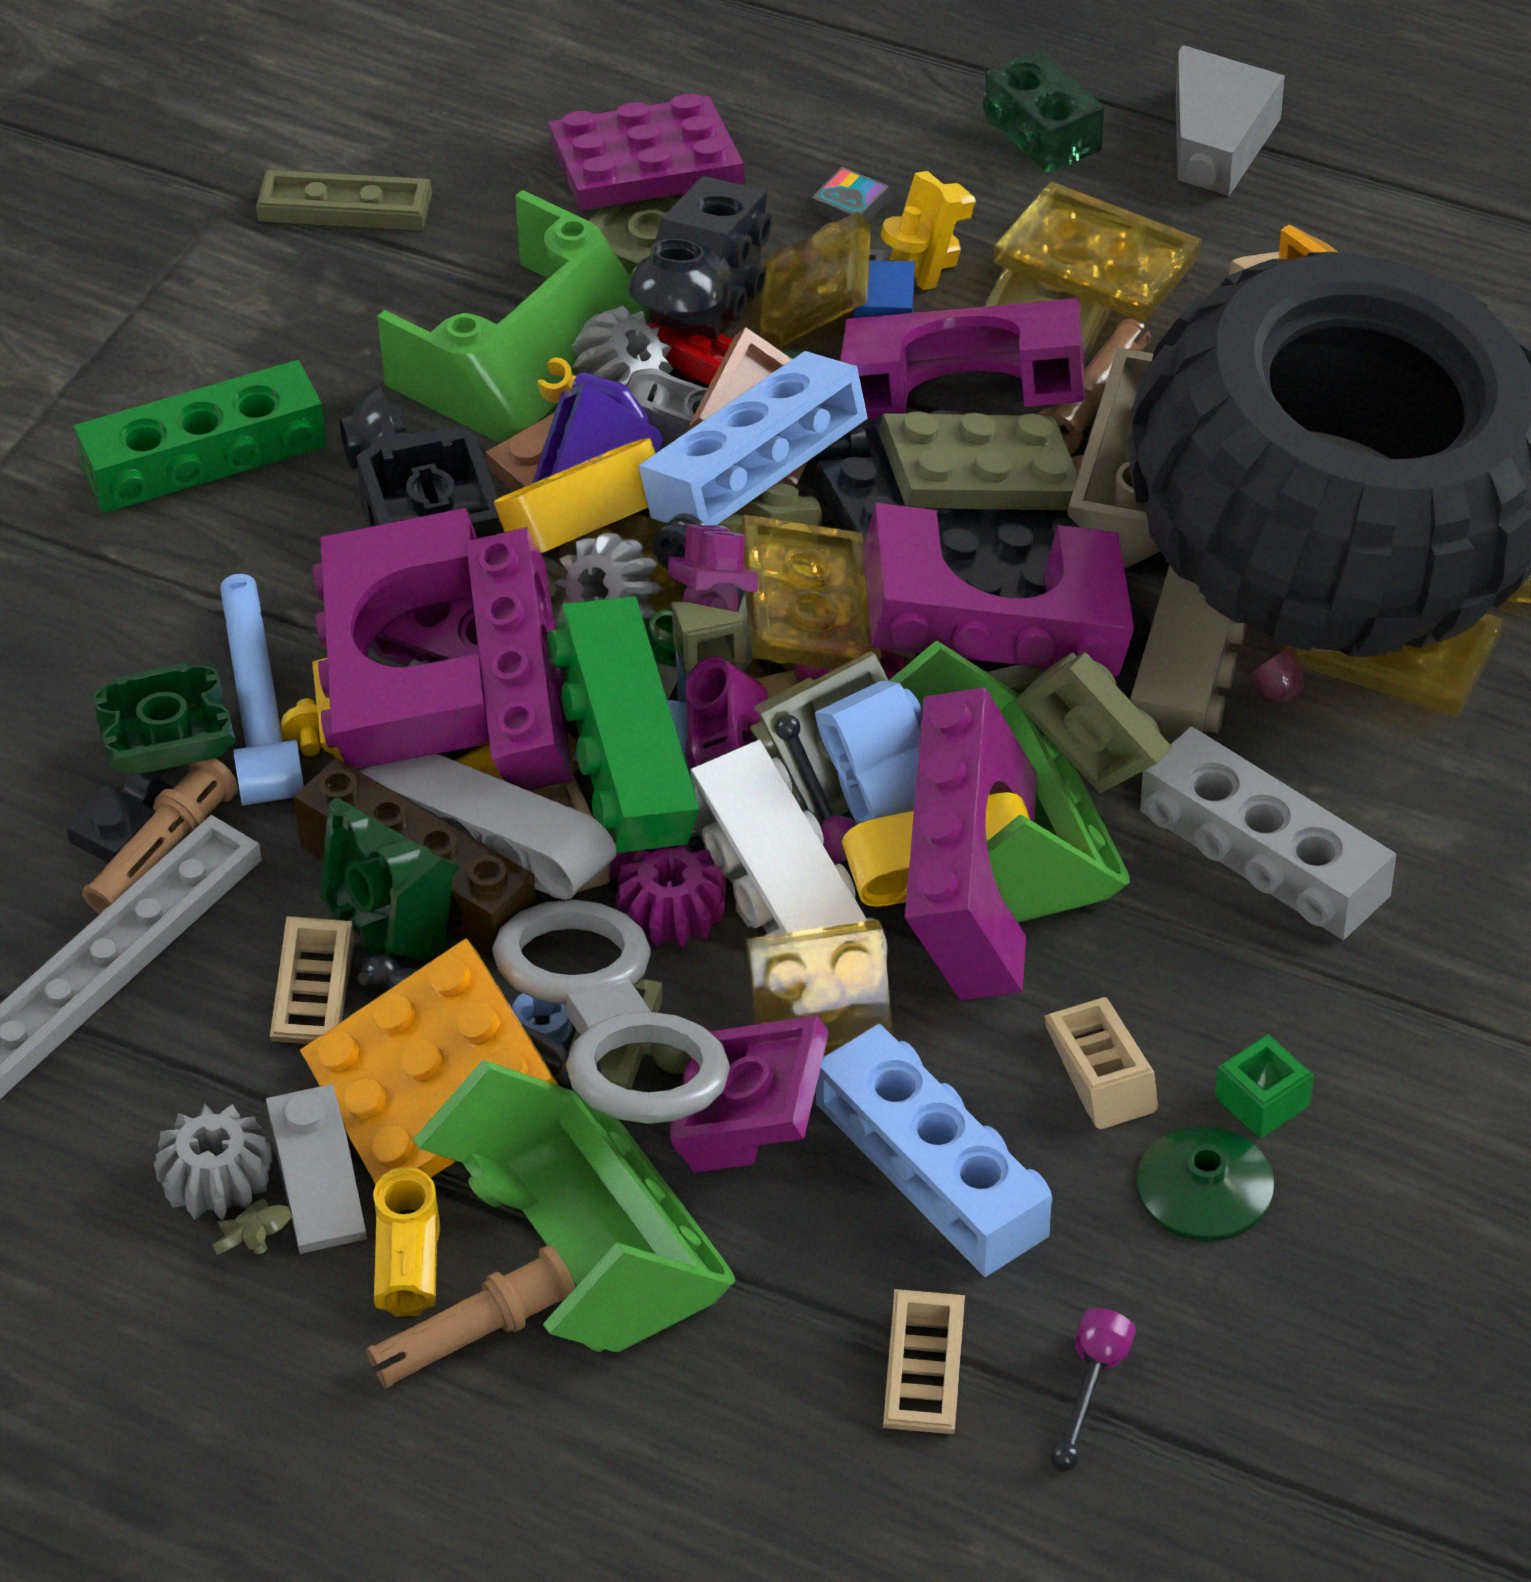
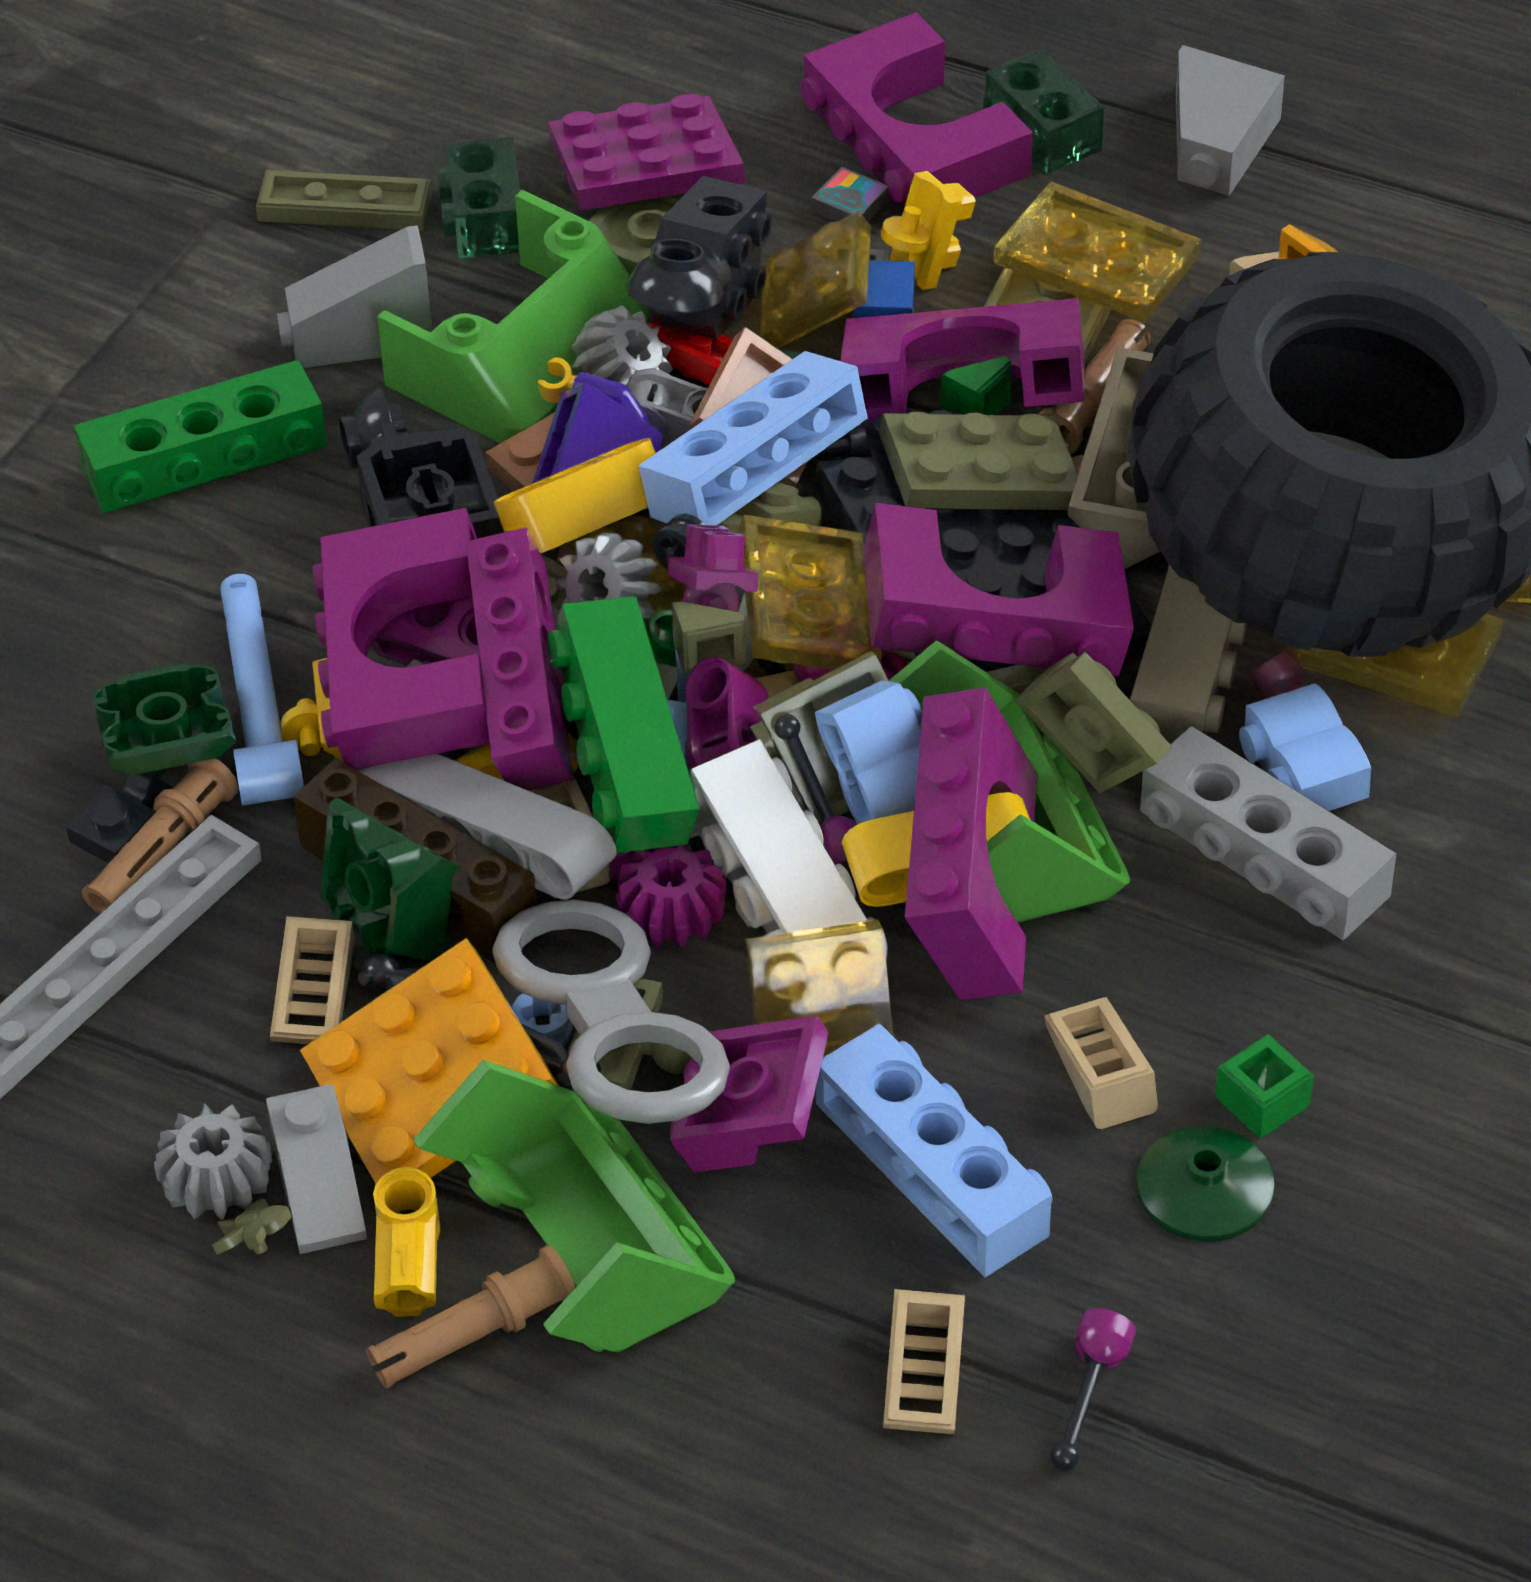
none -> light grey slope [277,225,432,368]
none -> clear green brick [437,137,520,259]
none -> magenta arch [800,12,1033,207]
none -> green slope [940,356,1012,415]
none -> light blue brick [1239,683,1371,811]

